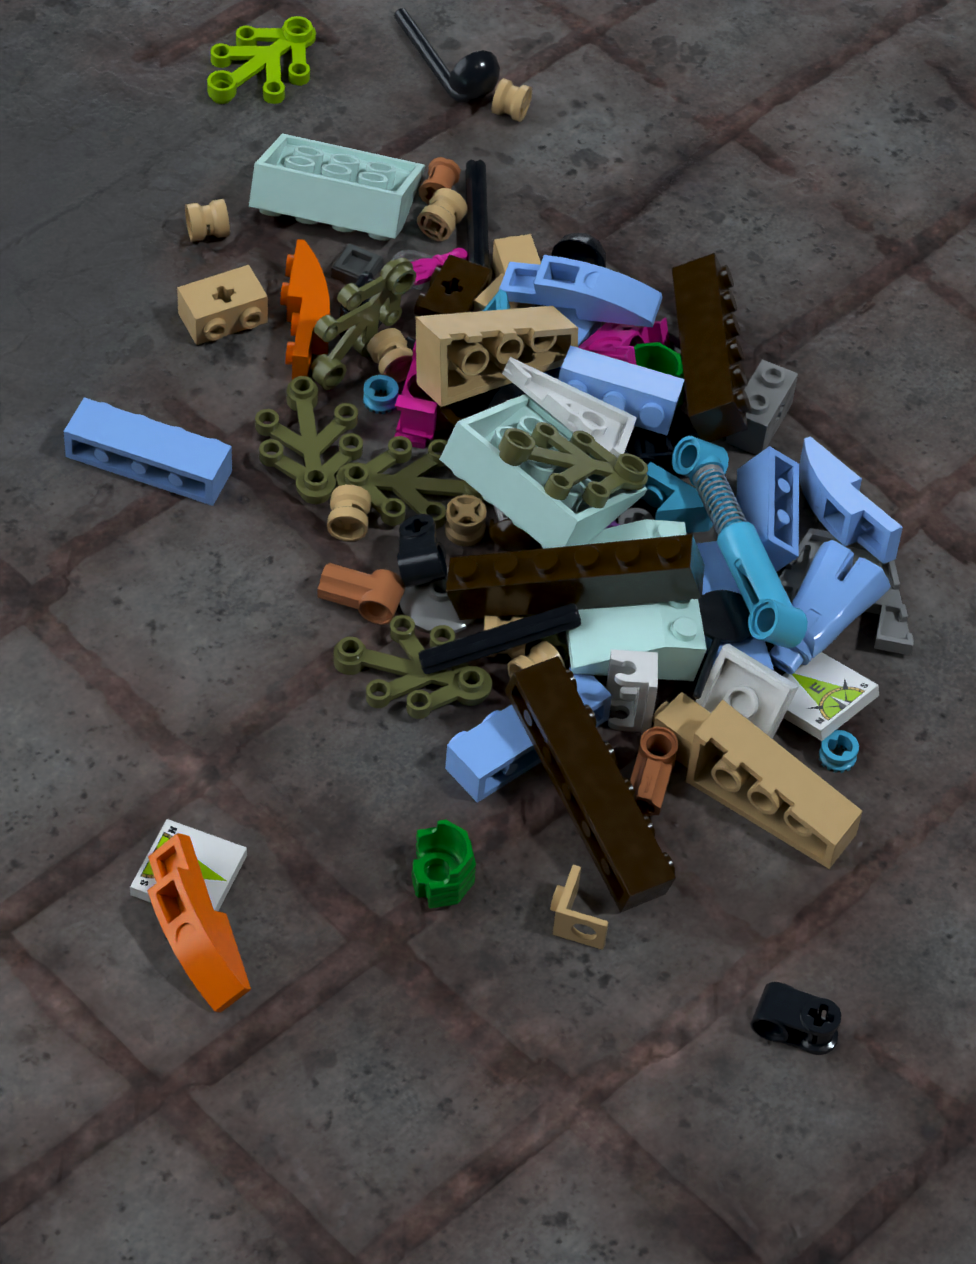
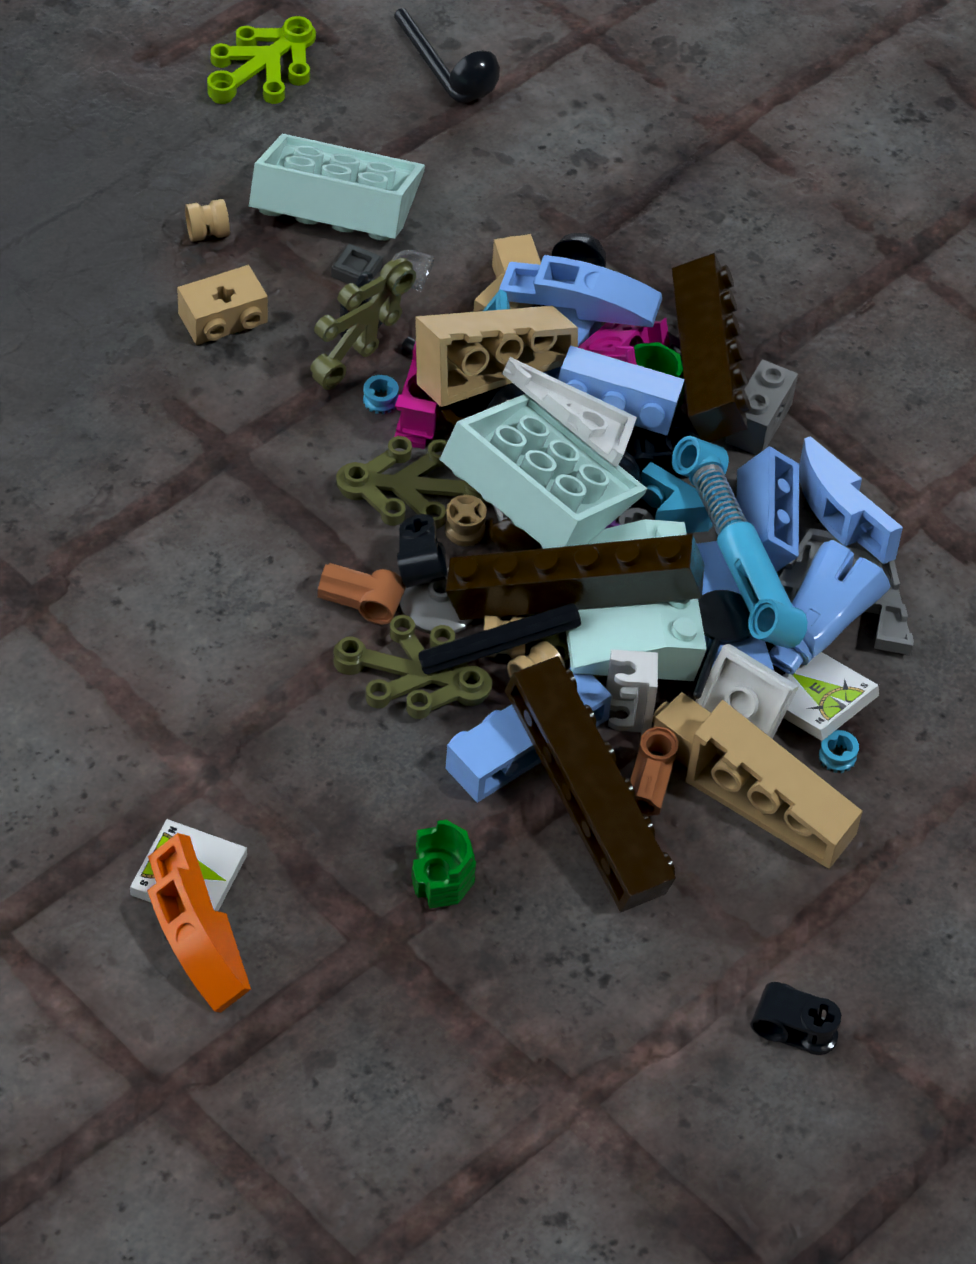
light blue brick [64,397,232,506] -> none
olive plant [255,376,363,504] -> none
orange slope [280,239,330,380] -> none
tan wheel [327,485,371,541] -> none
tan wheel [367,328,413,383] -> none
dark pink piece [411,248,468,285] -> none
dark brown brick [414,254,492,316] -> none
tan wheel [417,188,468,241] -> none
nougat bush [419,157,461,205] -> none
black axle [465,159,489,268] -> none
tan wheel [491,78,532,122] -> none
olive plant [498,422,648,508] -> none
tan bracket [550,865,609,949] -> none

